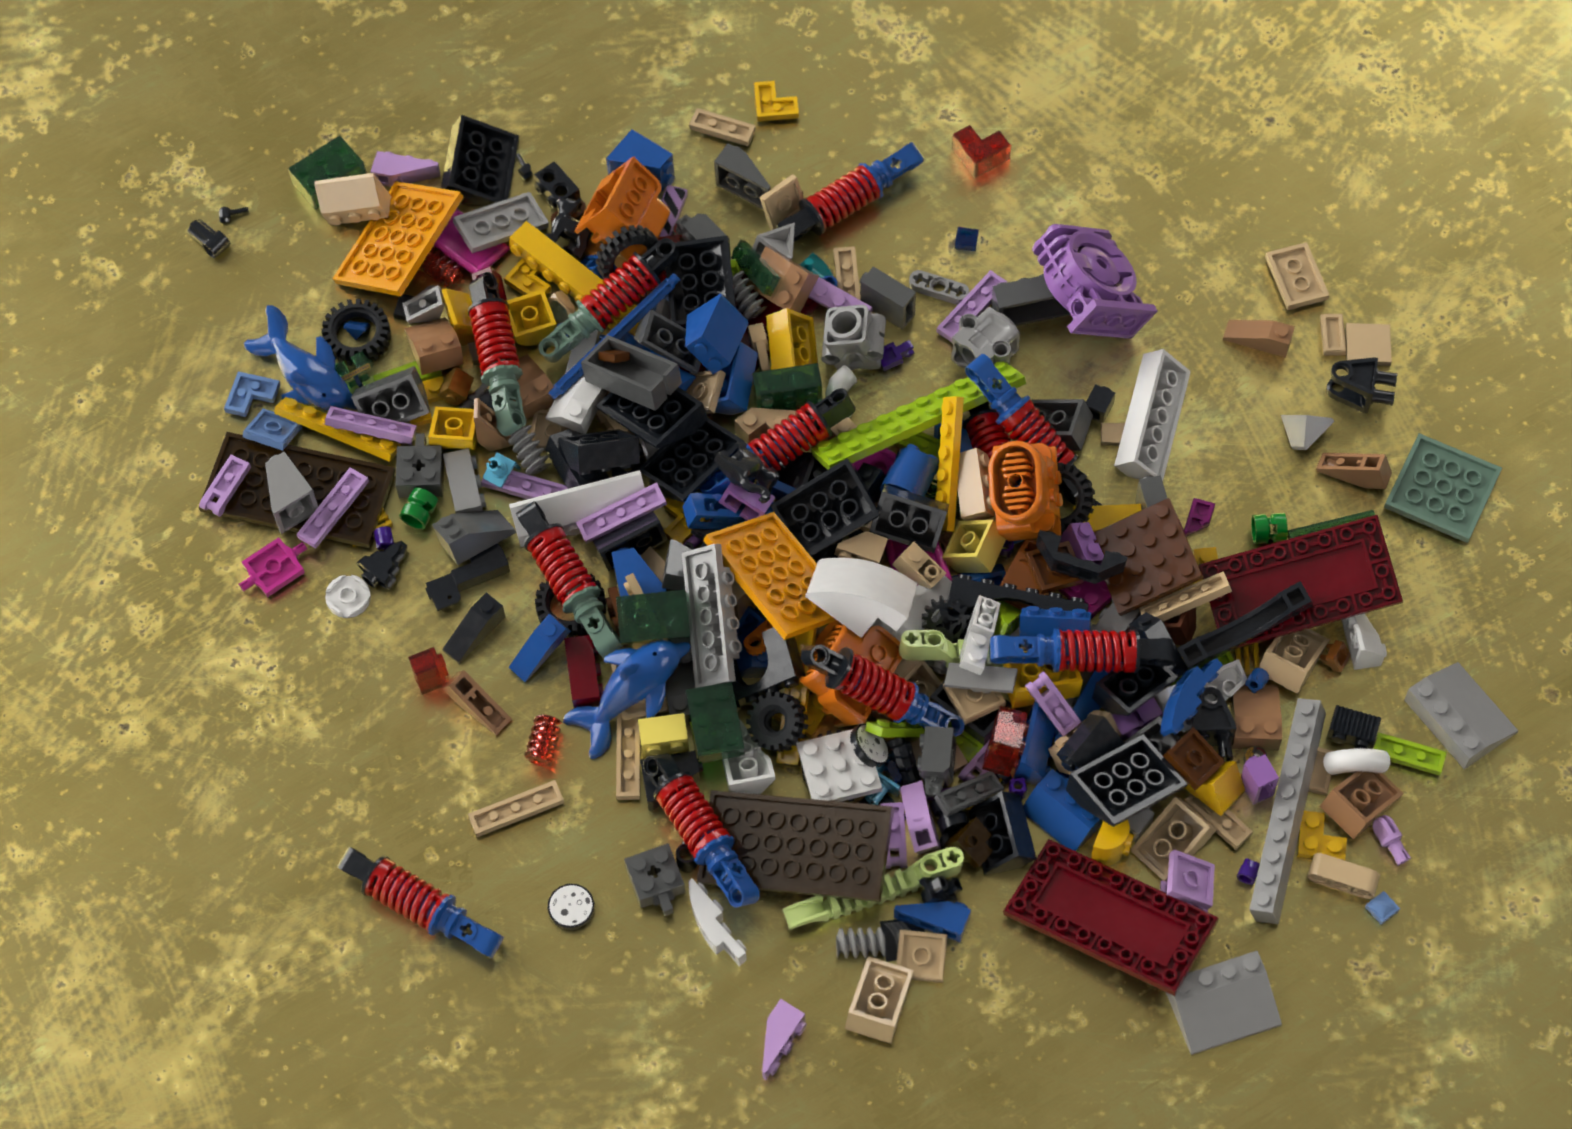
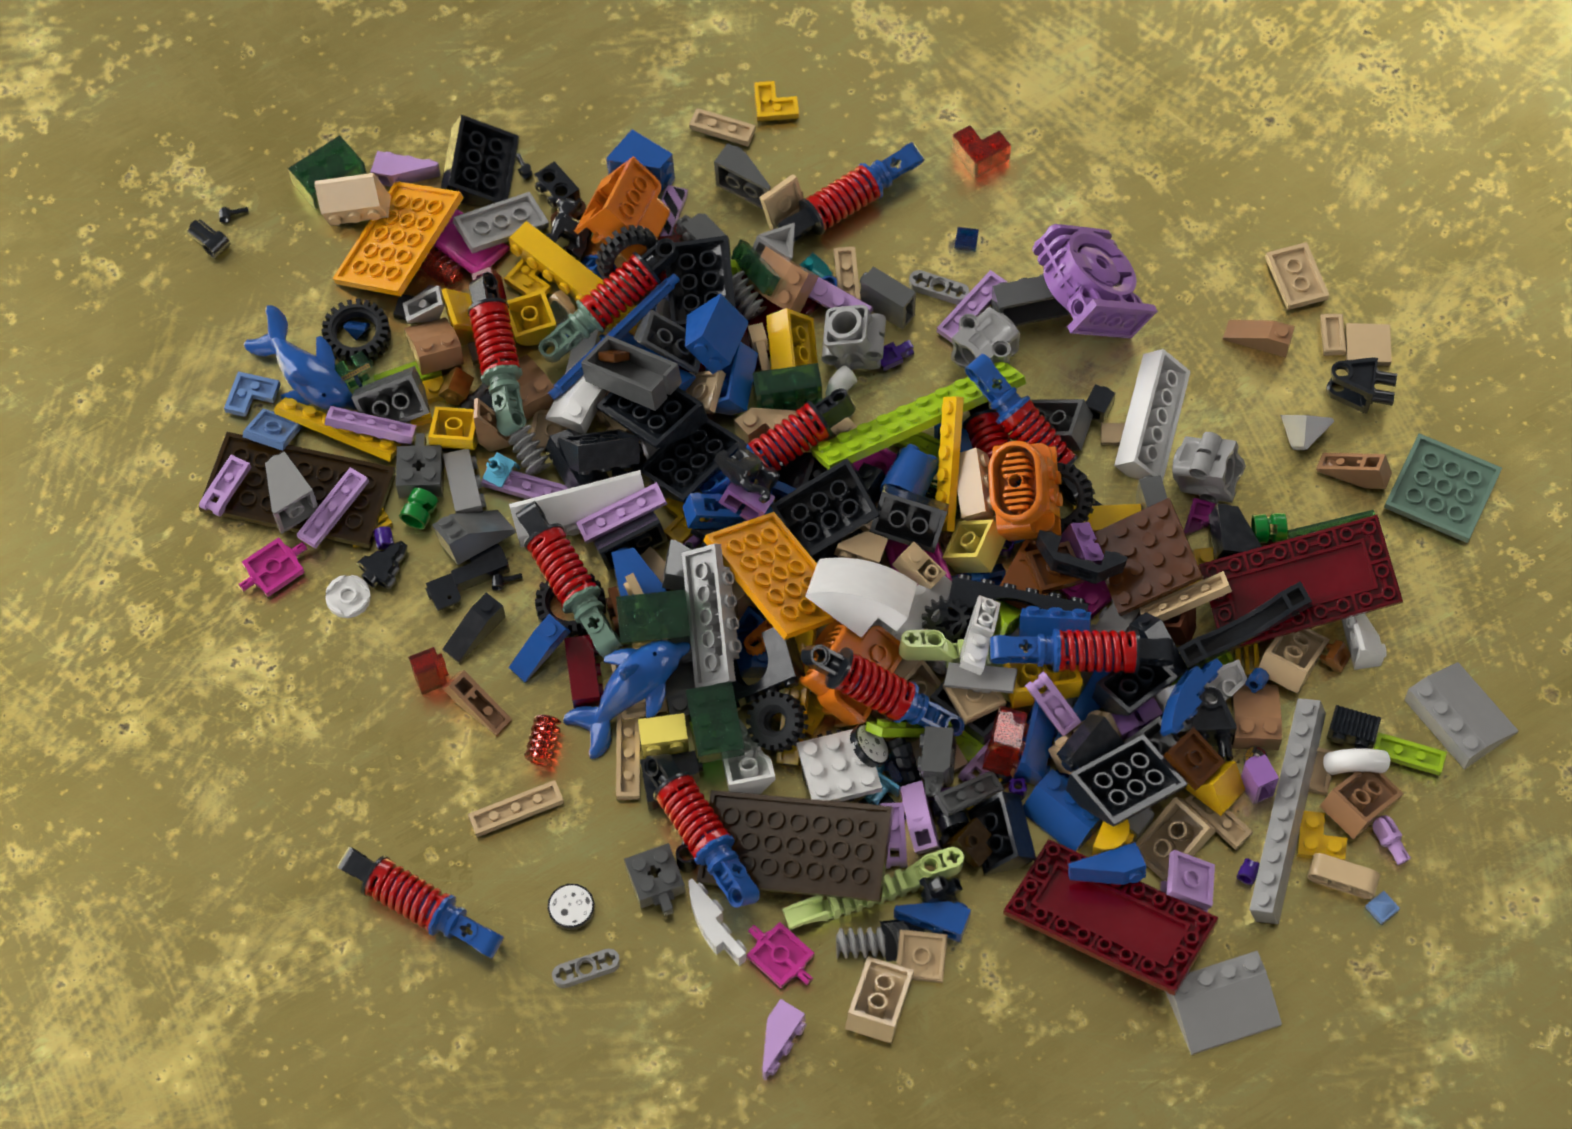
none -> black hand [492,573,523,591]
none -> light grey beam [552,949,620,988]
none -> dark pink plate [747,922,814,989]
none -> blue slope [1068,842,1146,885]
none -> light grey piece [1172,432,1246,504]
none -> black slope [1209,504,1262,560]

